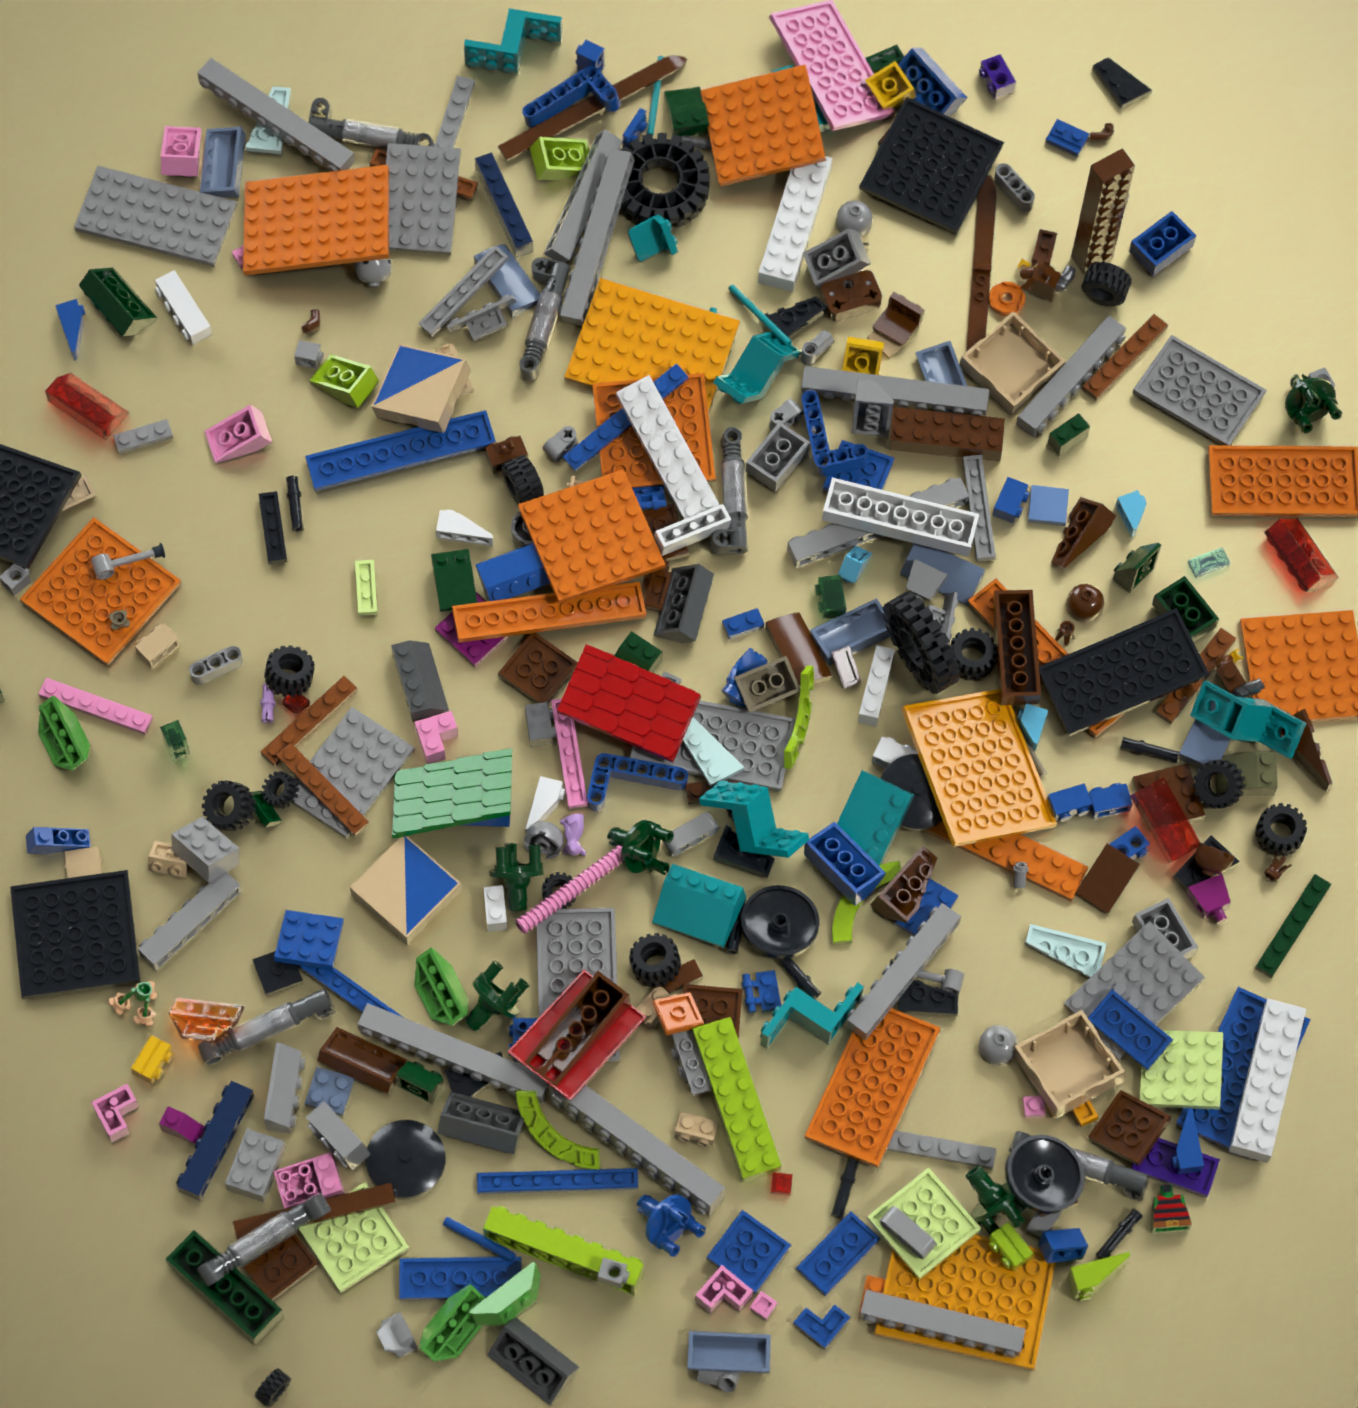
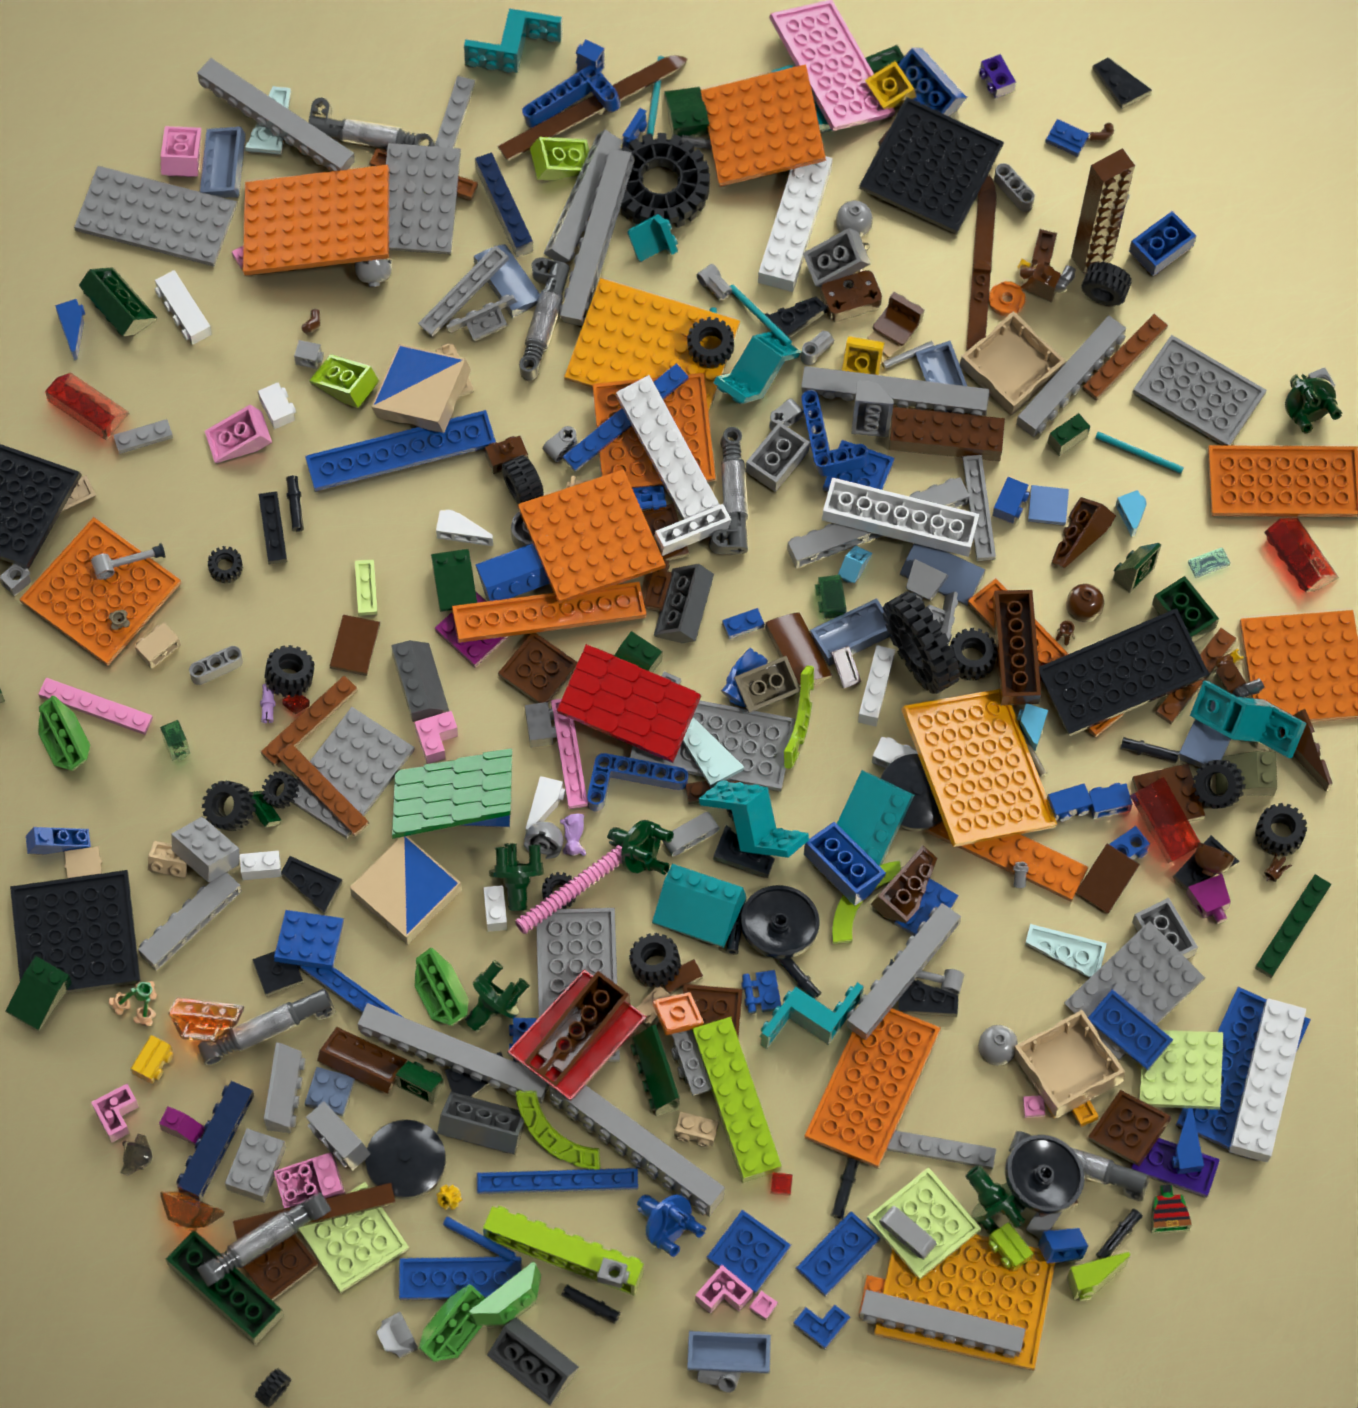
none -> dark green slope [6,956,72,1031]
none -> clear smoke piece [121,1134,152,1175]
none -> clear orange wedge [160,1191,225,1231]
none -> black tyre [208,546,243,583]
none -> white brick [240,850,282,880]
none -> white brick [258,382,296,429]
none -> black wing [281,856,343,915]
none -> reddish brown tile [330,615,380,676]
none -> yellow gear [436,1184,462,1210]
none -> black pin [561,1284,621,1324]
none -> dark green slope [630,1024,680,1116]
none -> black tyre [687,317,734,368]
none -> light grey piece [696,264,732,300]
none -> light grey bar [882,341,934,369]
none -> teal piece [1095,431,1184,474]

